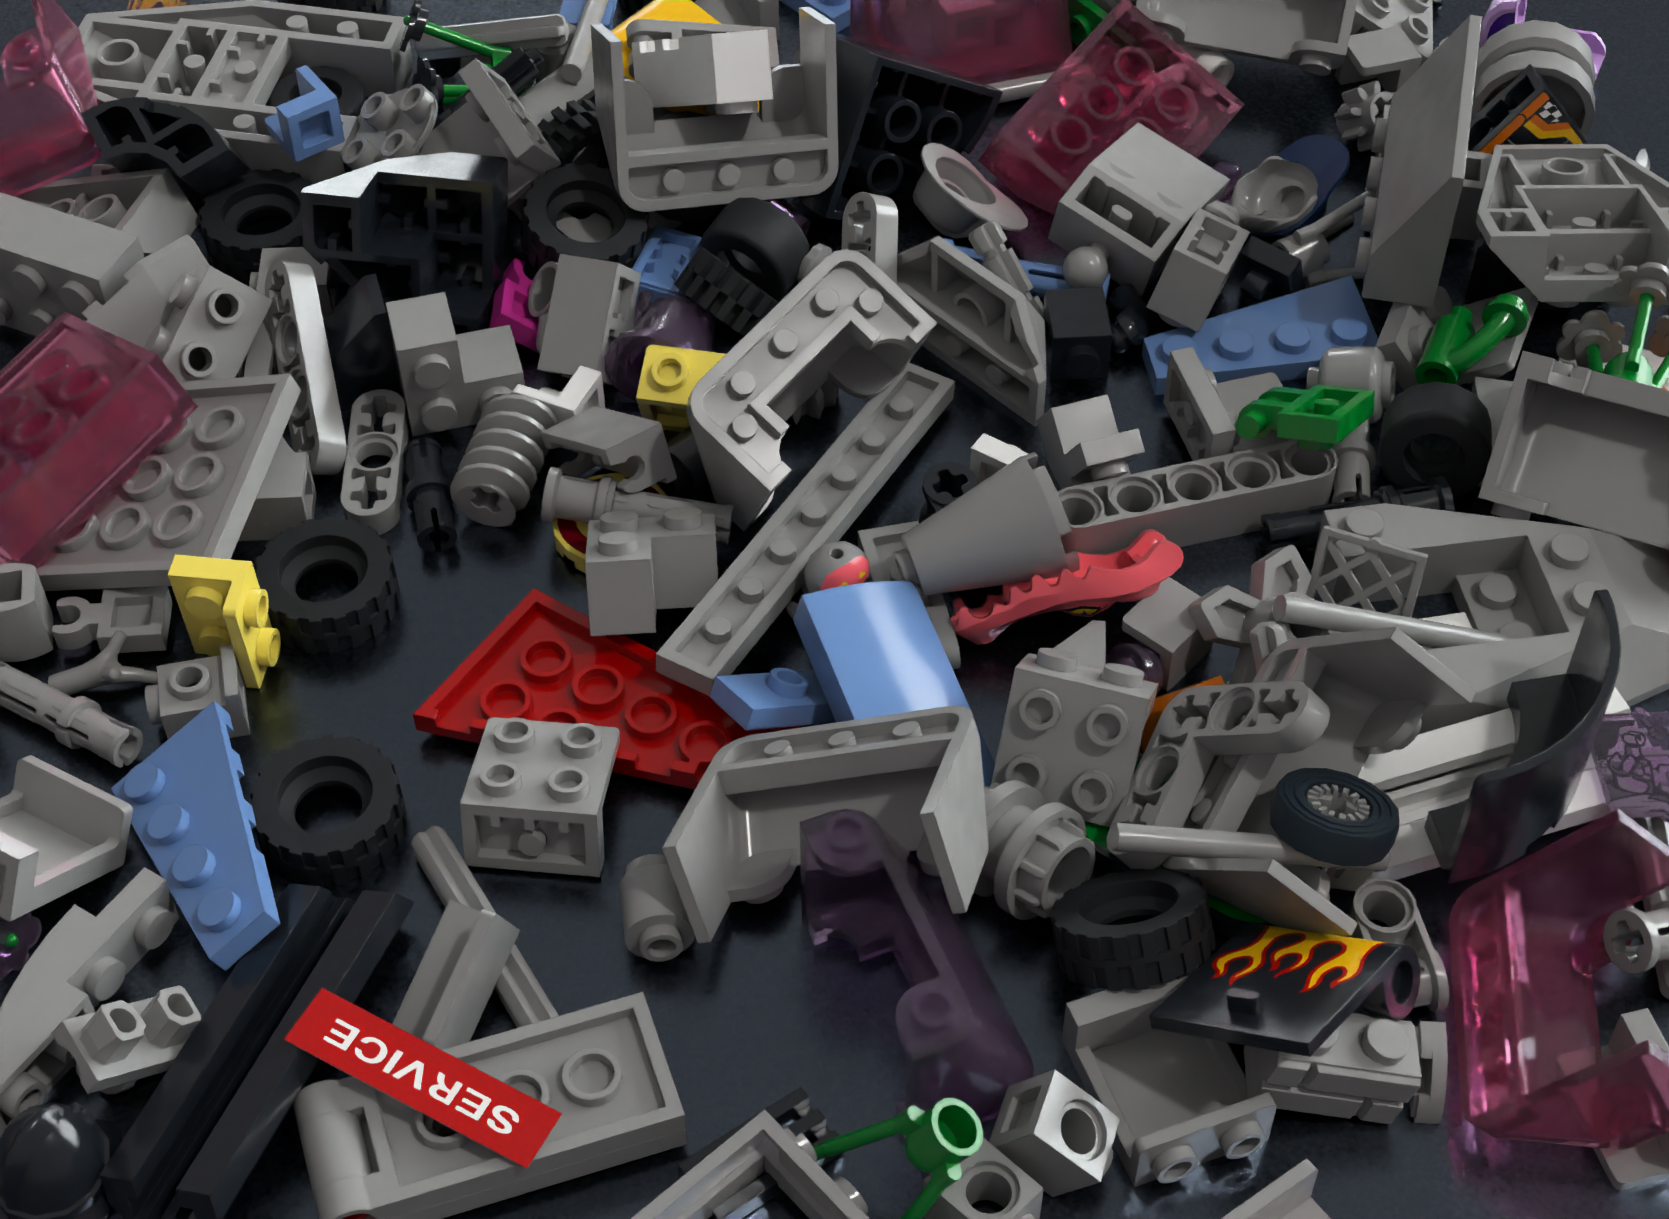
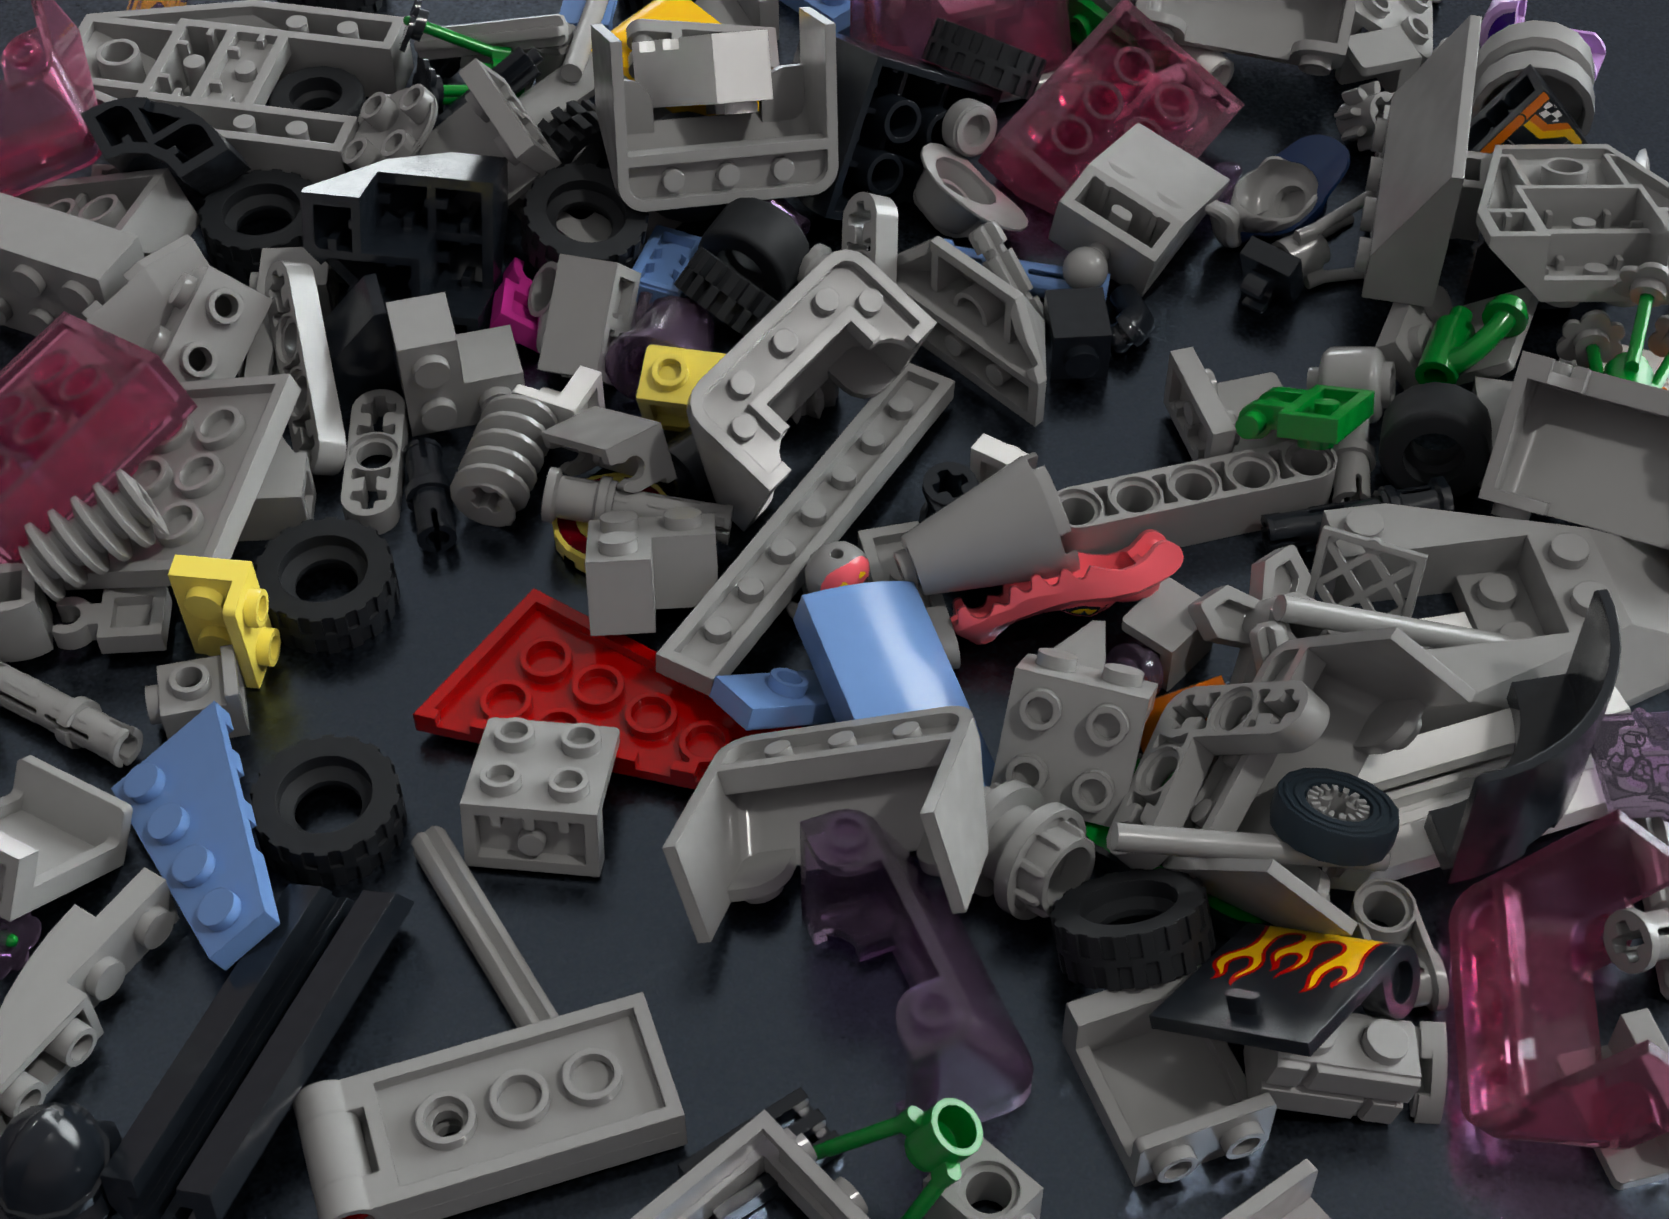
light grey bar [48,630,158,696] -> none
light grey hips [52,985,201,1095] -> none
medium blue panel [265,65,345,162] -> none
red sticker [284,988,562,1169] -> none
light grey panel [392,899,520,1050] -> none
light grey brick [619,854,695,962] -> none
light grey brick [989,1069,1121,1197] -> none
light grey brick [1036,394,1145,489] -> none
medium blue wing [1142,275,1378,395] -> none
light grey brick [1146,208,1250,333] -> none
none -> light grey piece [18,468,169,602]
none -> black tyre [921,17,1047,101]
none -> light grey tile [942,98,997,157]

